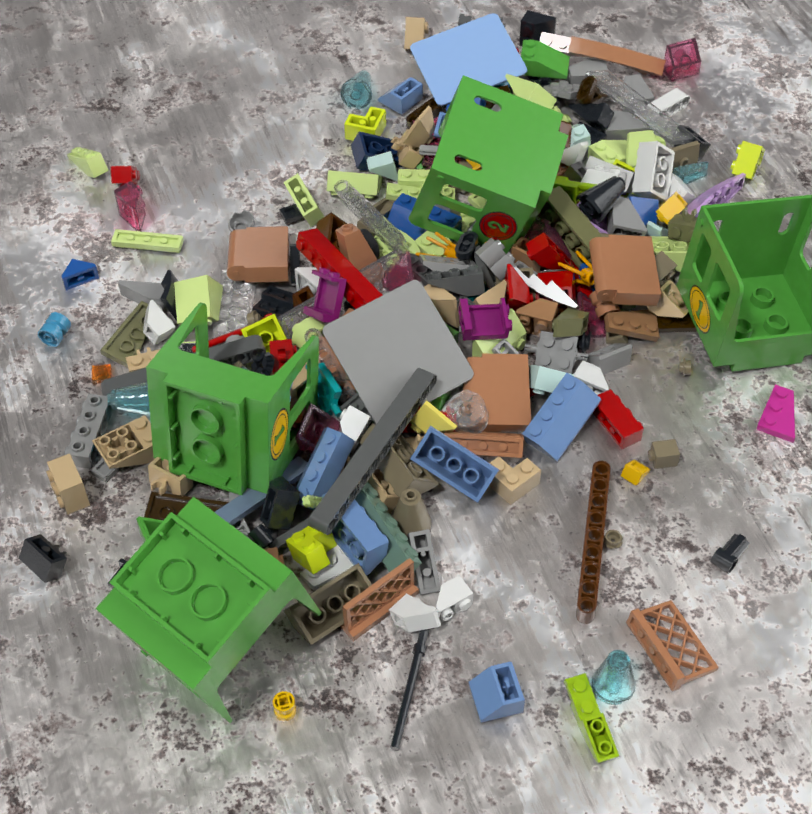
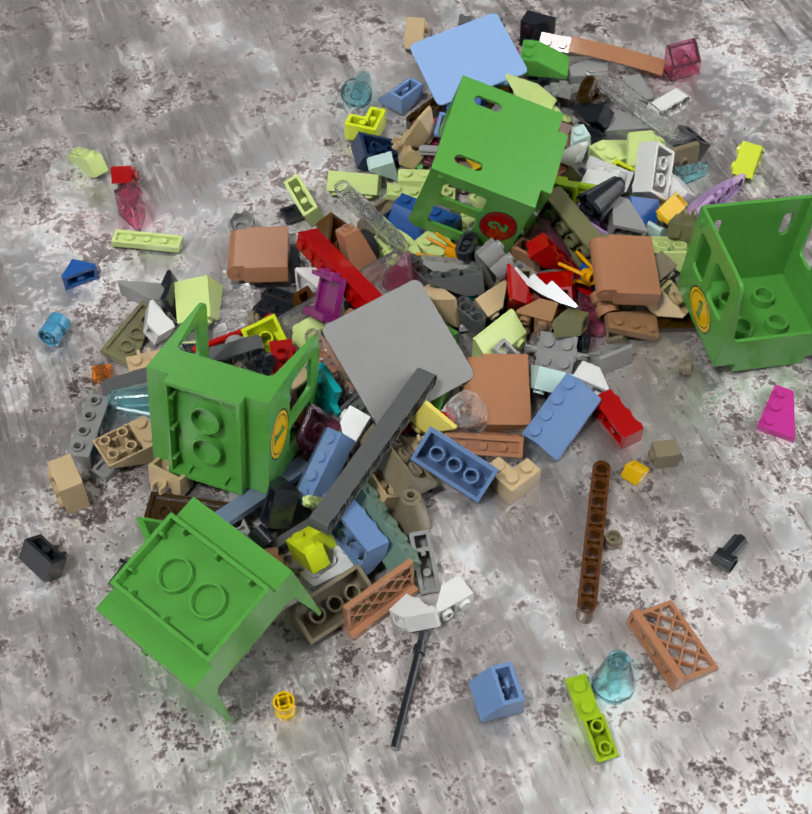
magenta panel [458,298,512,341] -> none

